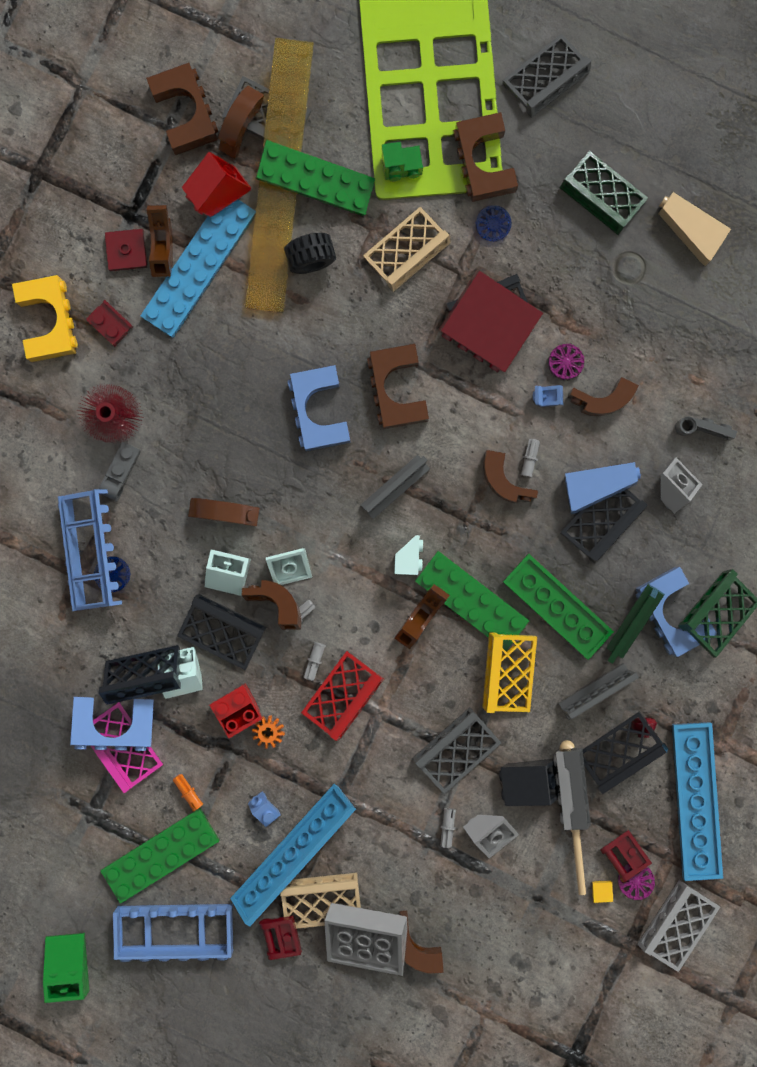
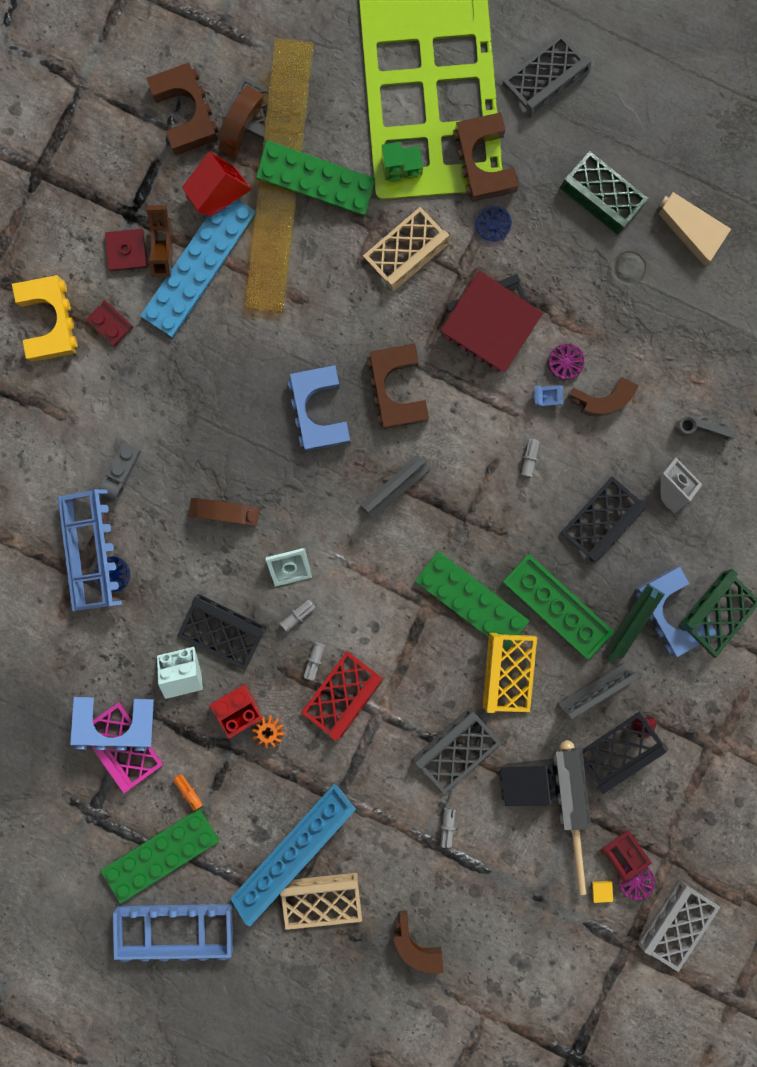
green slope [43,933,90,1003] -> none
dark red piece [76,383,144,444] -> none
black fence [99,645,181,705] -> none
light aqua slope [204,550,251,596] -> none
reddish brown arch [242,580,301,630] -> none
medium blue bracket [248,792,281,827] -> none
dark red plate [259,916,302,960] -> none
black tyre [284,233,336,274] -> none
light grey slope [325,903,407,976] -> none
light aqua slope [394,535,423,575] -> none
reddish brown arch [394,584,450,649] -> none
light grey slope [463,815,519,858] -> none
reddish brown arch [483,450,538,503] -> none
medium blue slope [565,462,641,514] -> none
dark azure plate [672,722,723,881] -> none

